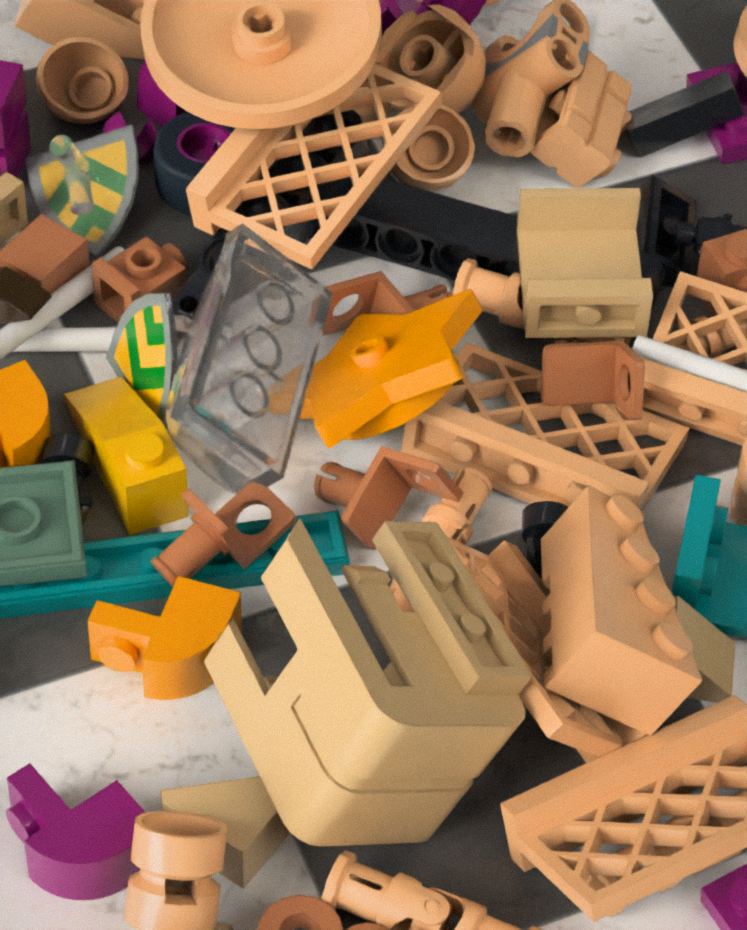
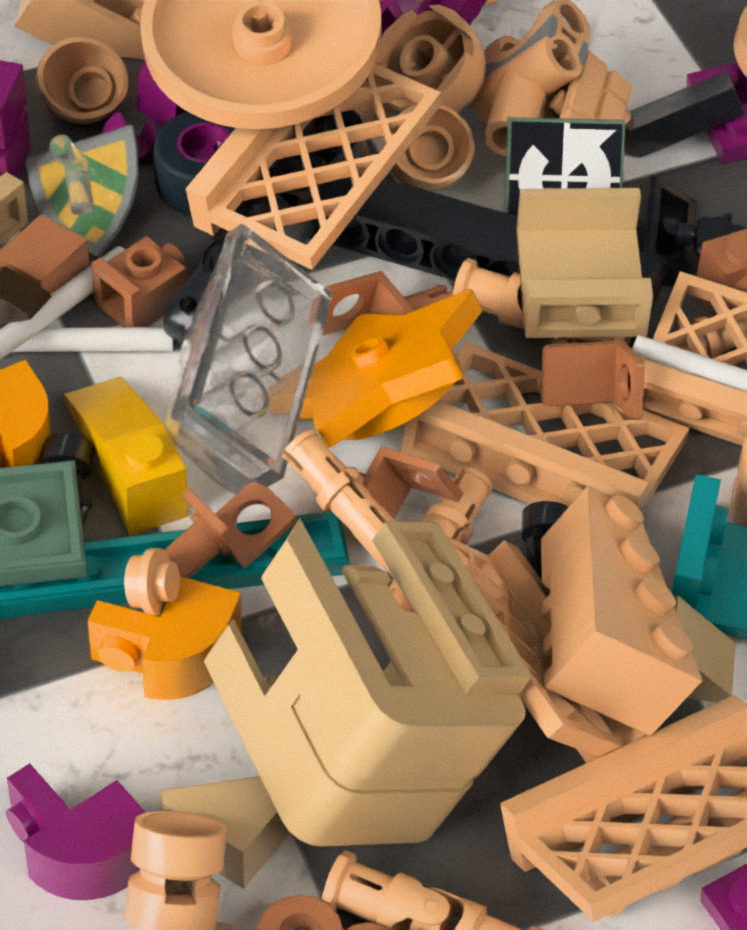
shield [106,293,212,429] -> none
none -> light nougat plate [124,548,180,615]
none -> light nougat pin [282,429,398,584]
none -> tile [504,117,625,216]

